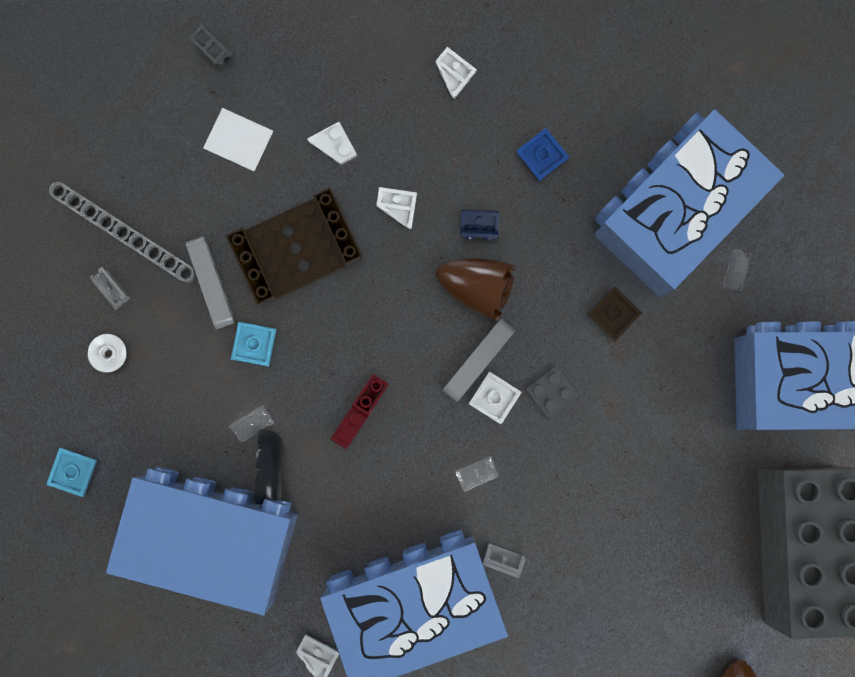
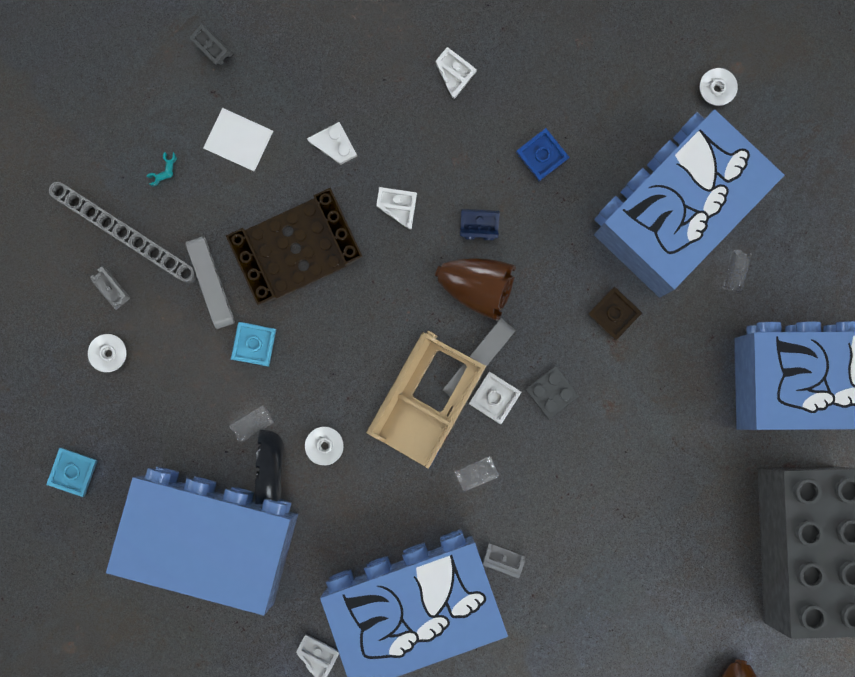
dark red slope [330,374,389,450] -> none
none -> teal arm [146,152,177,187]
none -> white dish [305,427,344,465]
none -> tan piece [366,331,487,469]
none -> white dish [699,68,738,106]

